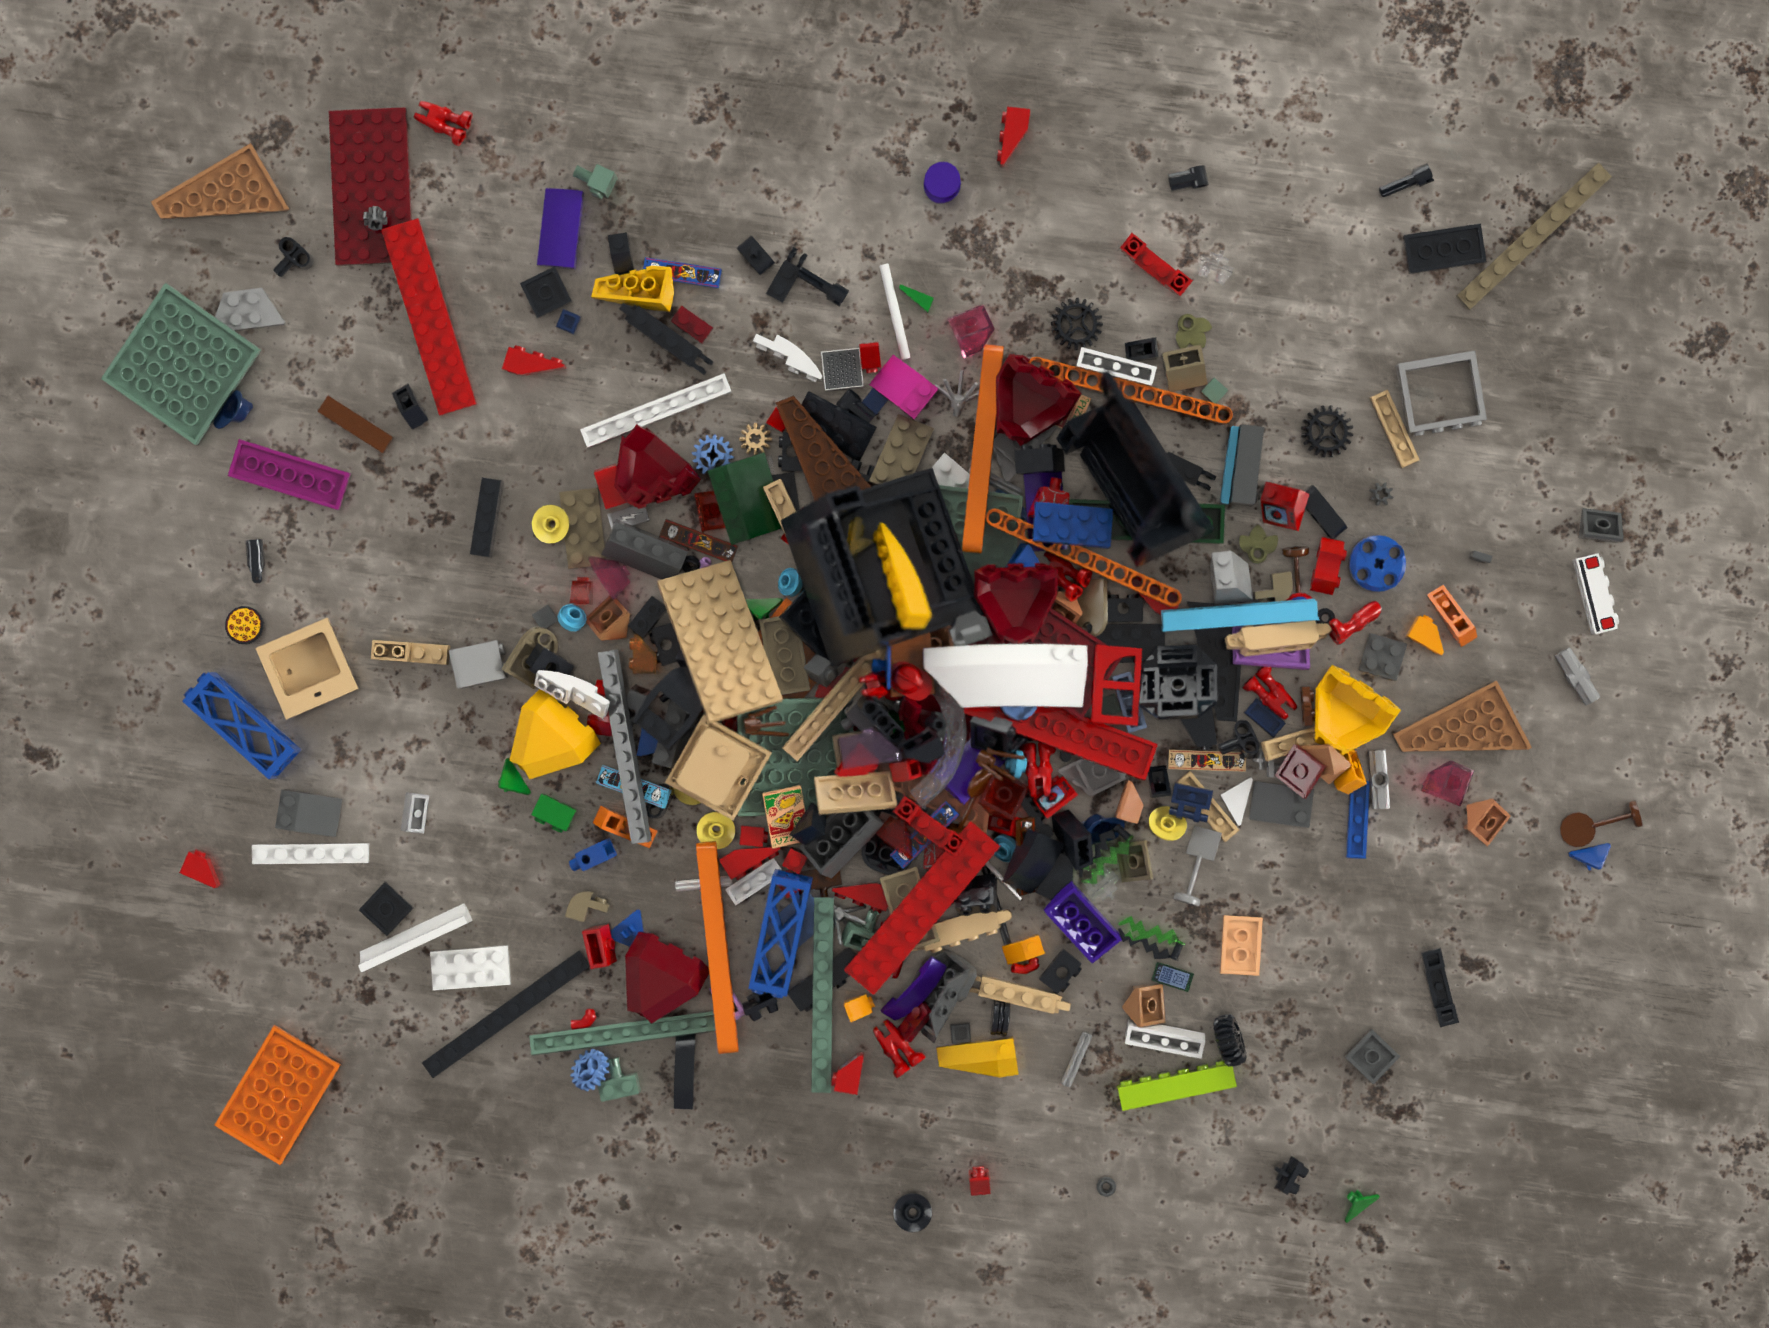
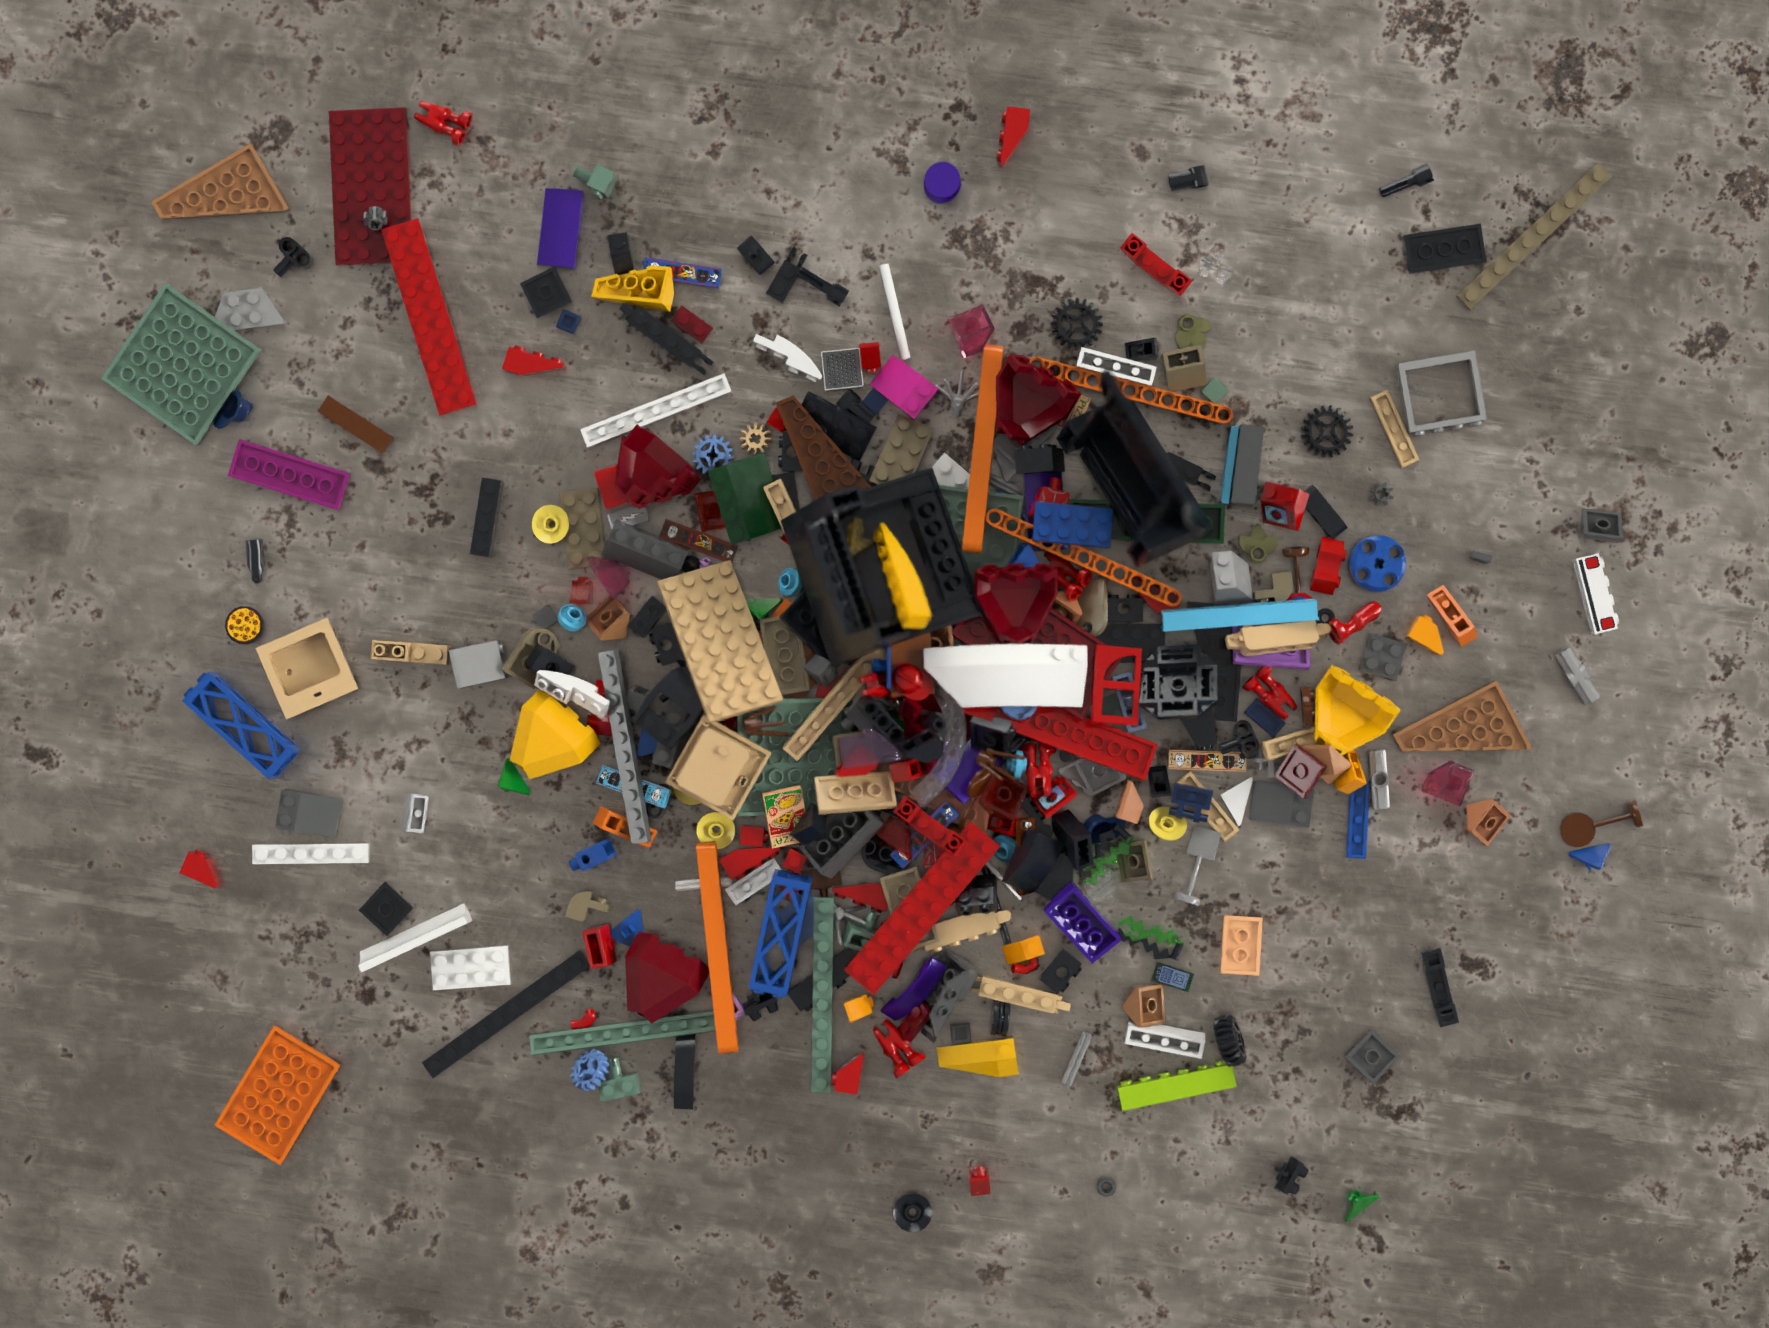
black slope [392,384,429,430] -> none
green piece [531,793,578,833] -> none
clear orange slope [629,634,657,674] -> none
green piece [899,284,934,313] -> none
dark grey slope [948,611,992,646] -> none

